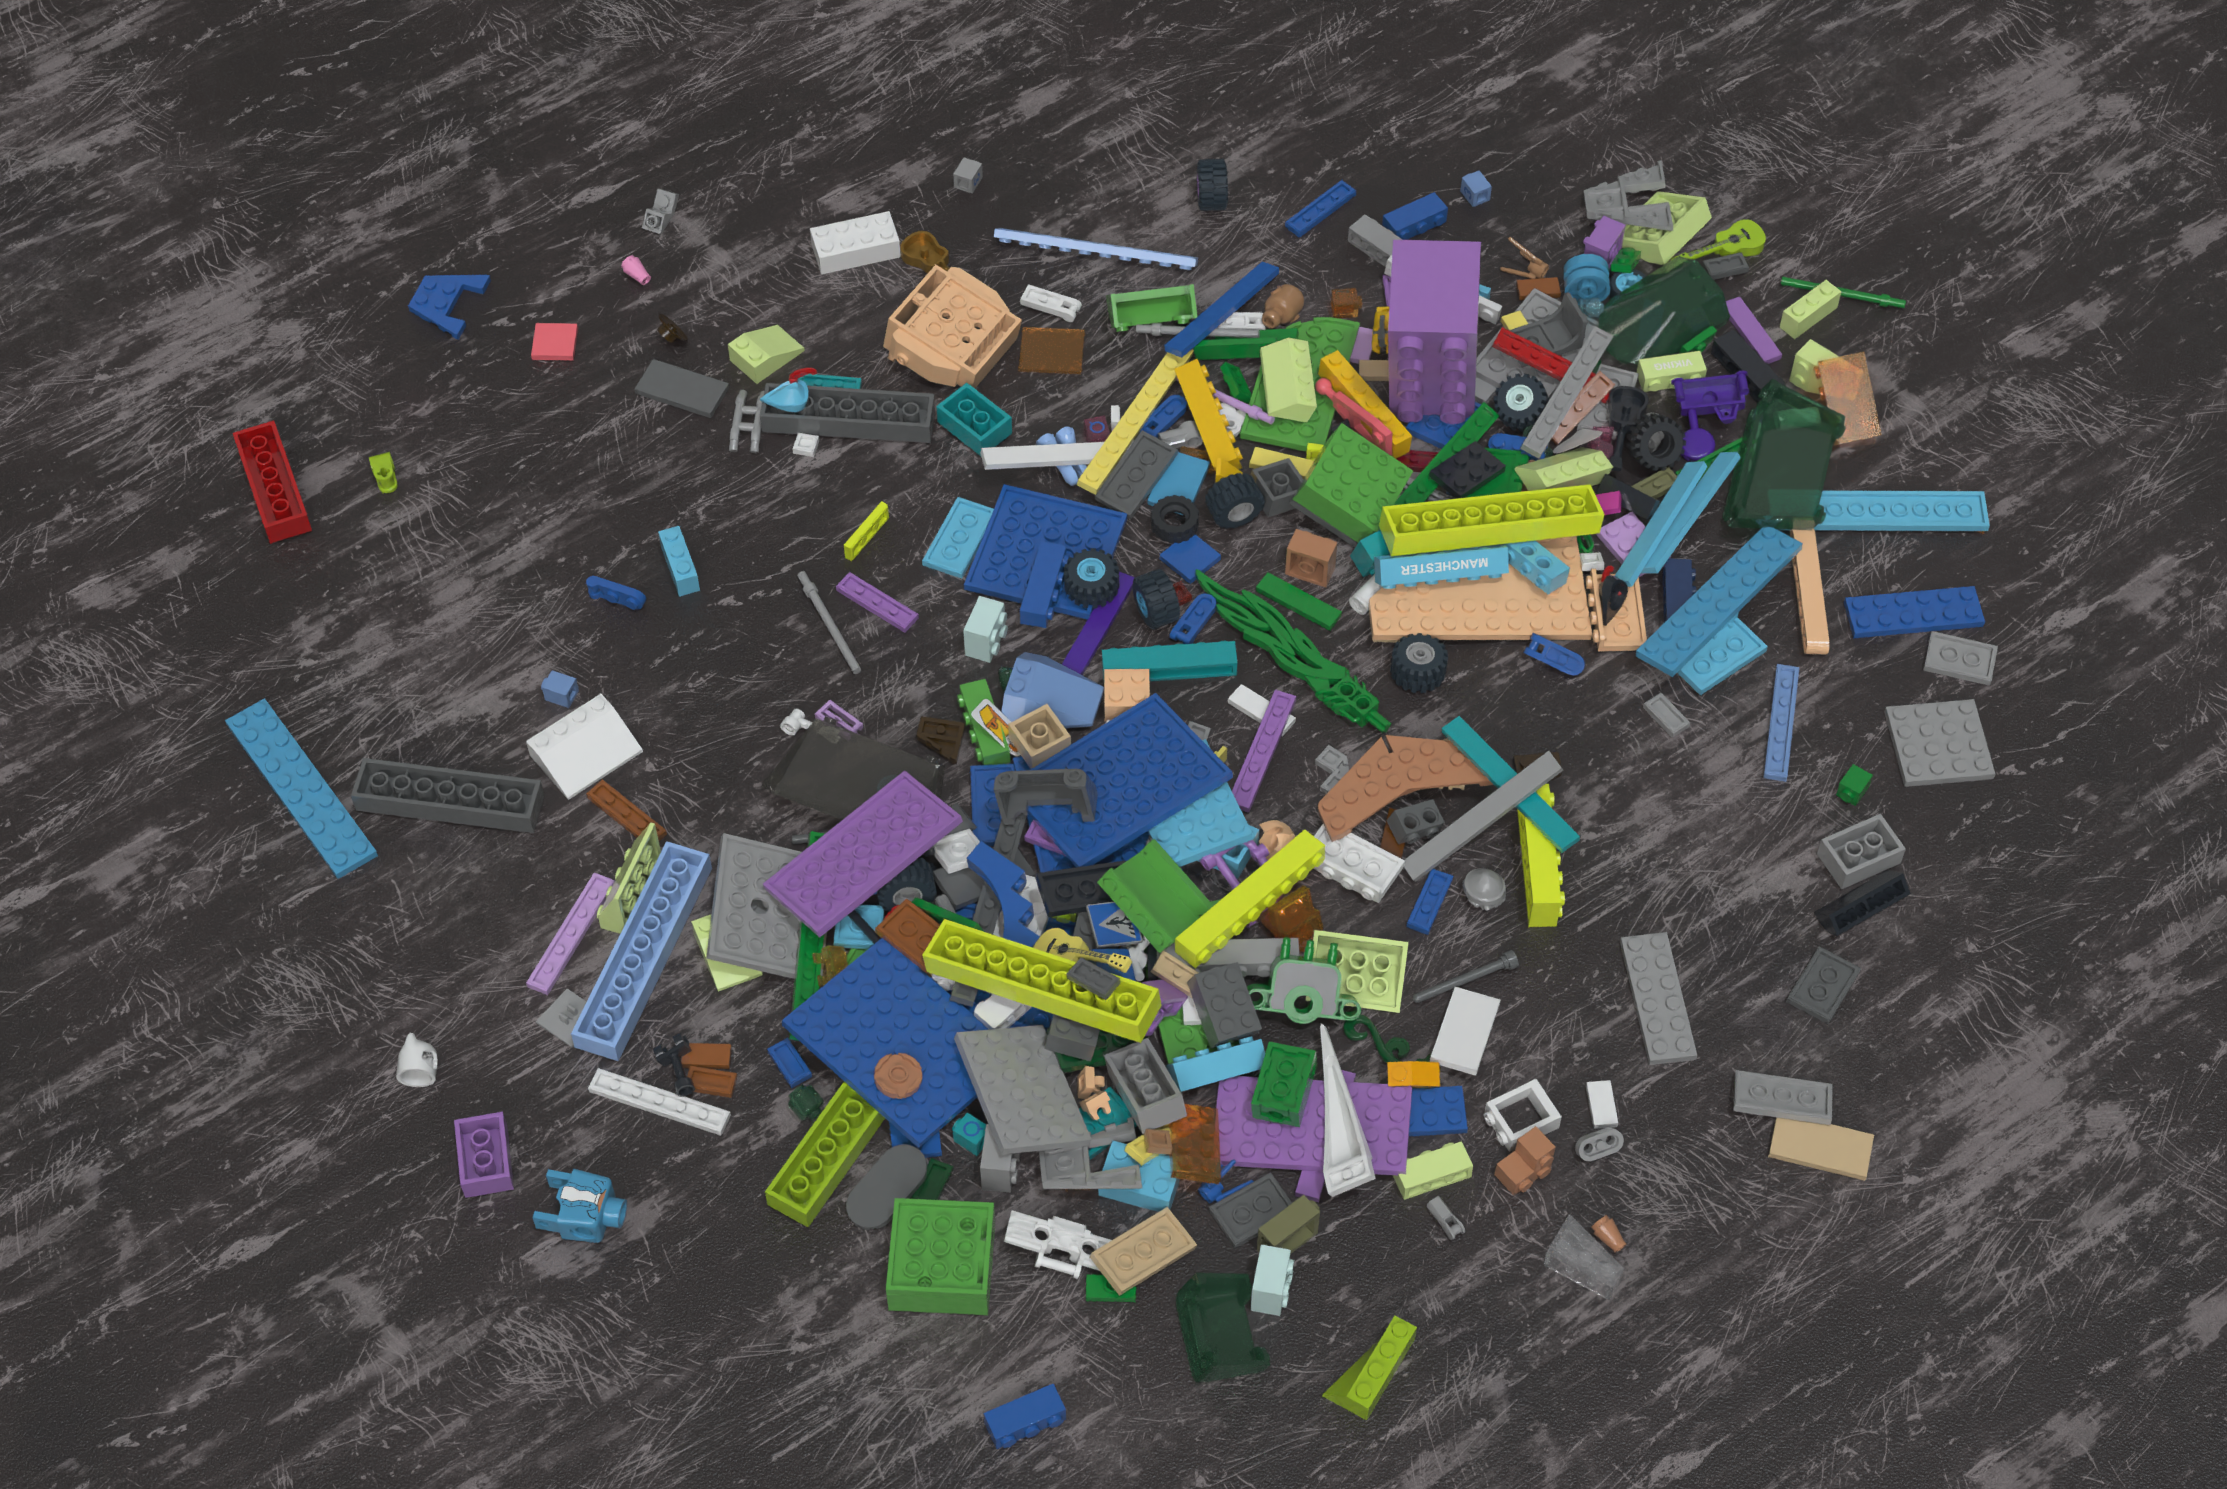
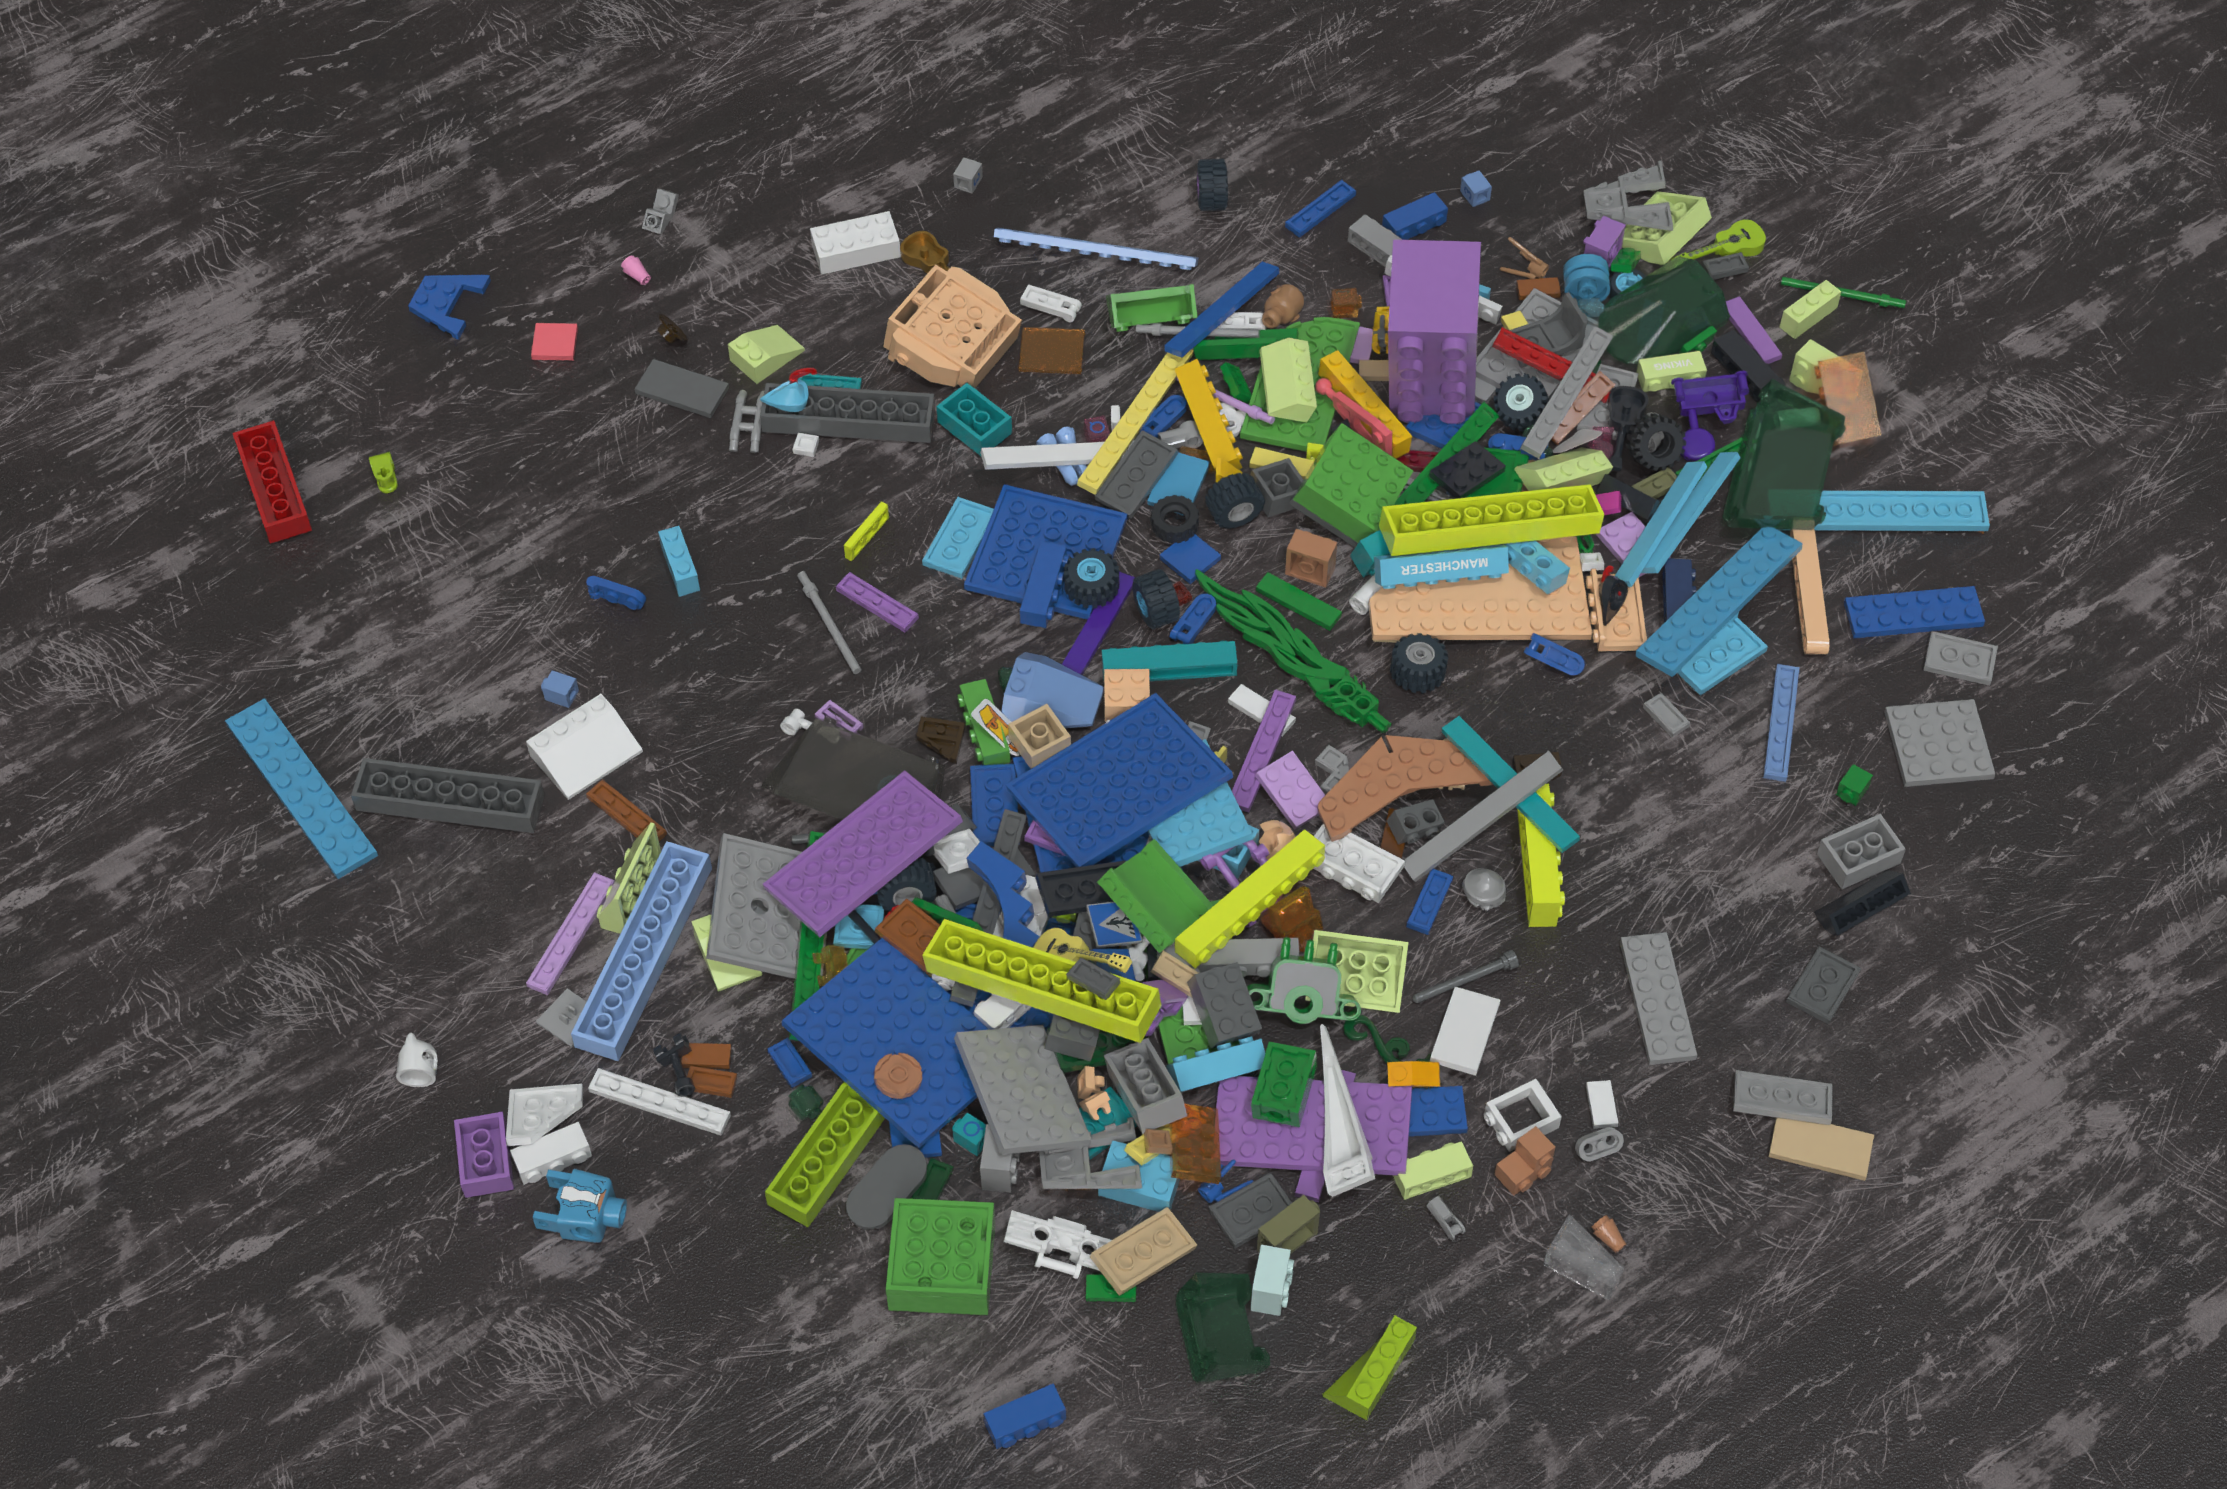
light aqua brick [964,596,1008,663] -> none
dark grey windscreen [994,769,1098,825] -> none
none -> white plate [506,1084,583,1146]
none -> white brick [510,1122,592,1185]
none -> lavender plate [1255,751,1325,830]

